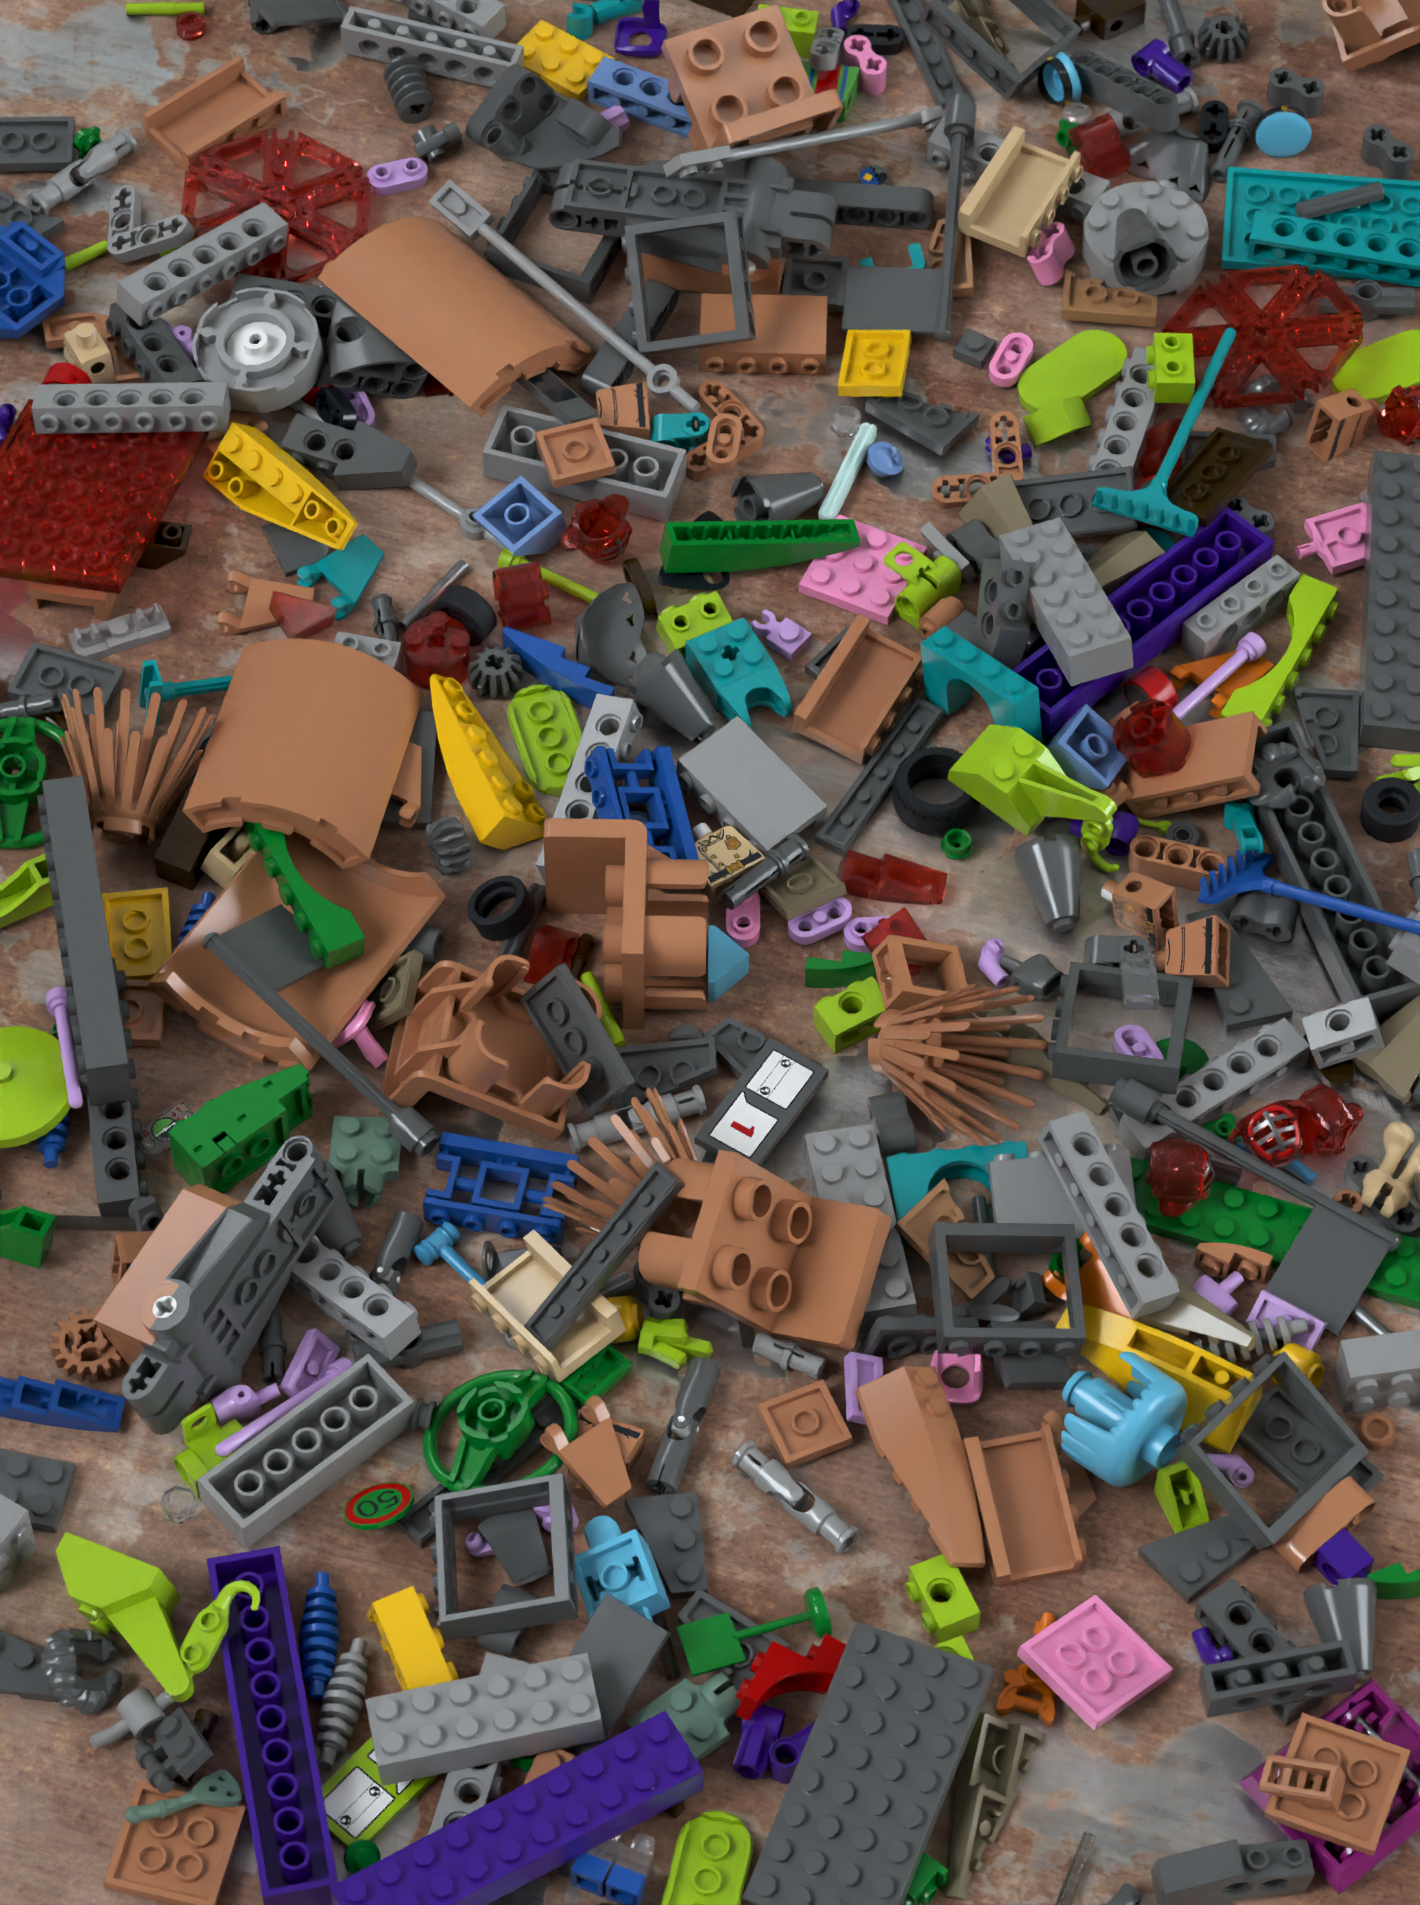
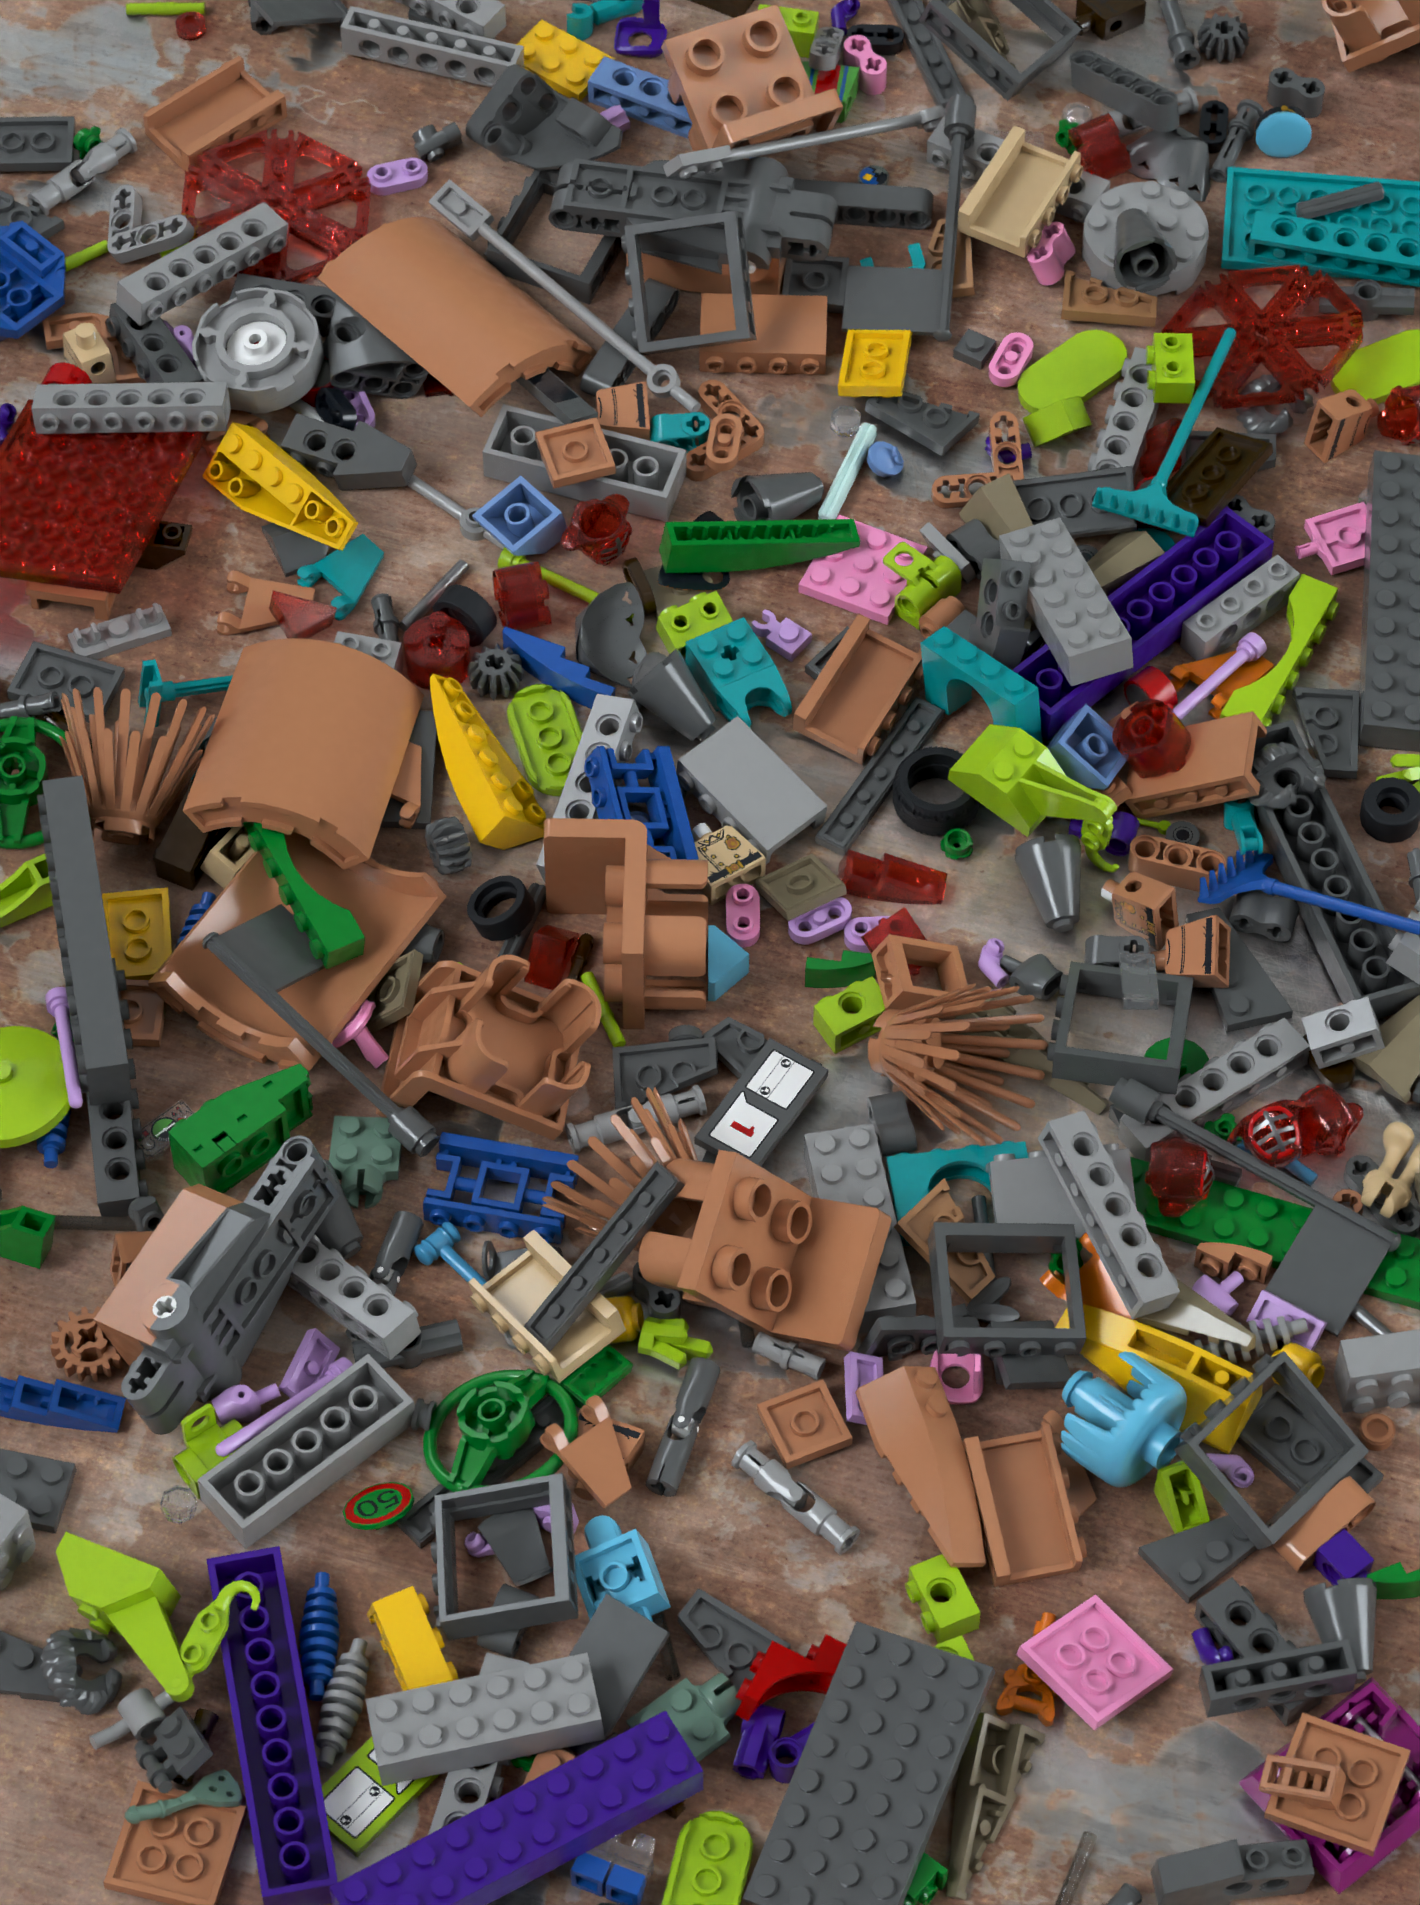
dark grey pin [258,1311,287,1385] -> none
green plate [343,1839,381,1875] -> none
dark grey piece [383,56,433,124] -> none
dark grey tile [519,963,636,1117] -> none
dark grey wing [625,1492,708,1600] -> none
green piece [676,1586,832,1677] -> none
dark grey pin [719,833,810,910] -> none
dark grey tile [1009,1271,1054,1321] -> none
piece [1038,52,1082,105] -> none
lavender plate [1114,1025,1164,1060] -> none
dark purple piece [1131,39,1193,93] -> none
dark grey axle [1361,124,1414,180] -> none

